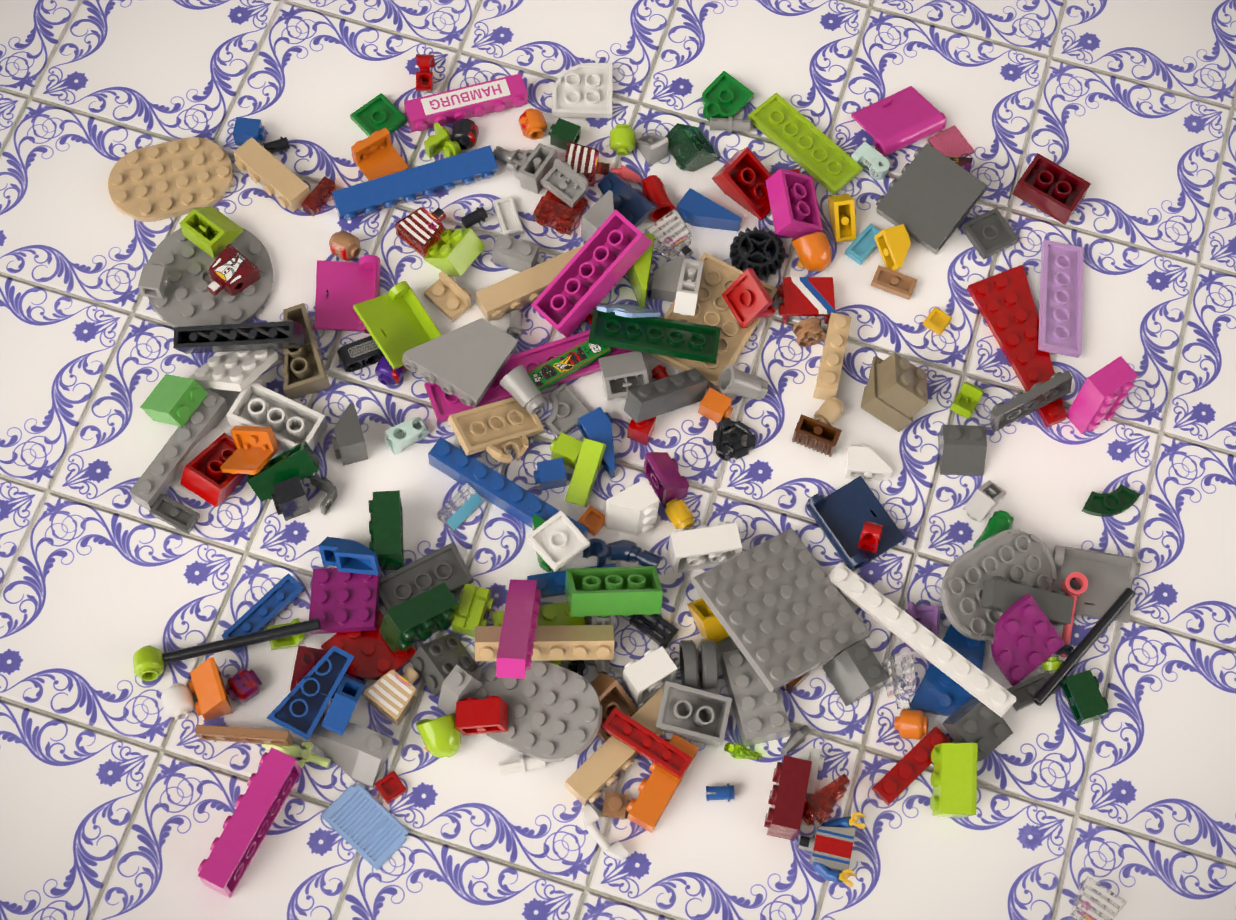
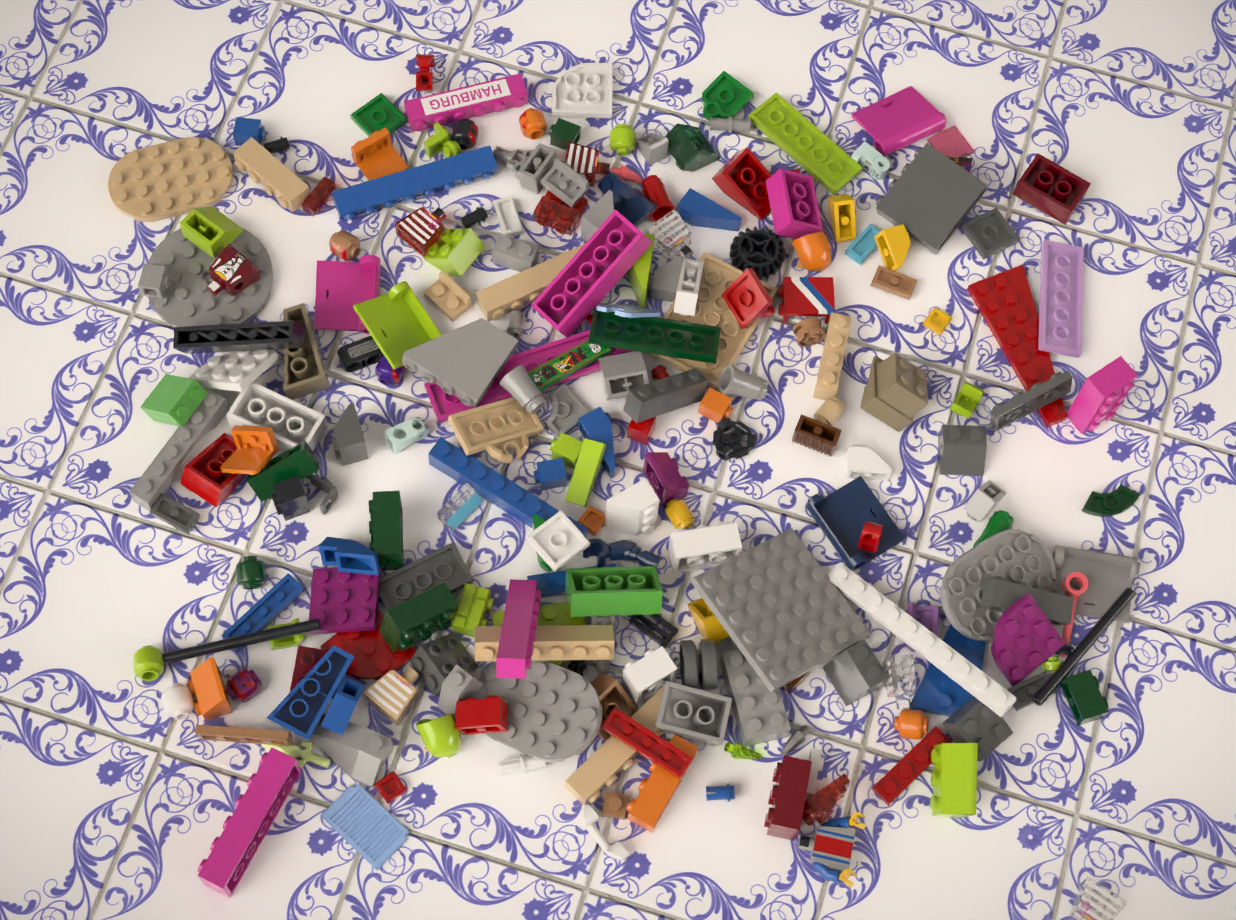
none -> dark green head [236,556,266,590]

